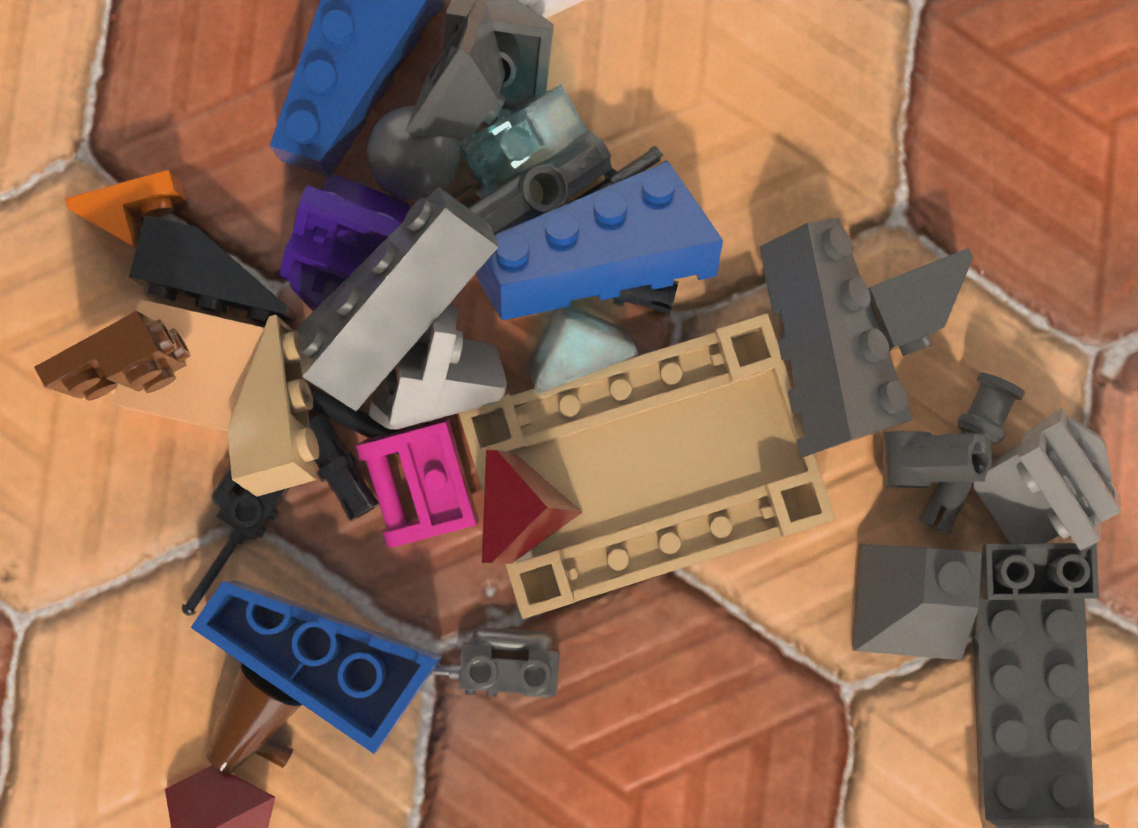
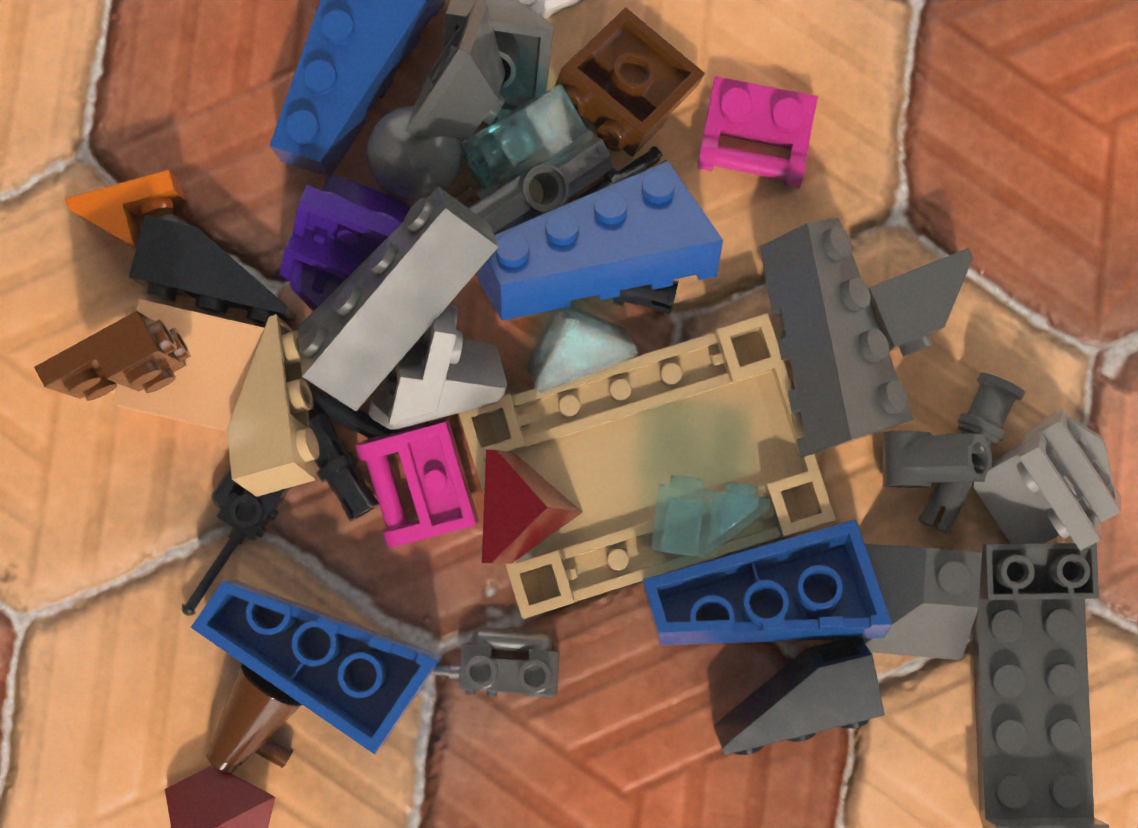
none -> reddish brown plate [552,7,705,157]
none -> blue wedge [643,520,892,645]
none -> clear light blue slope [649,475,771,558]
none -> dark pink plate [697,76,818,188]
none -> black slope [713,639,885,755]

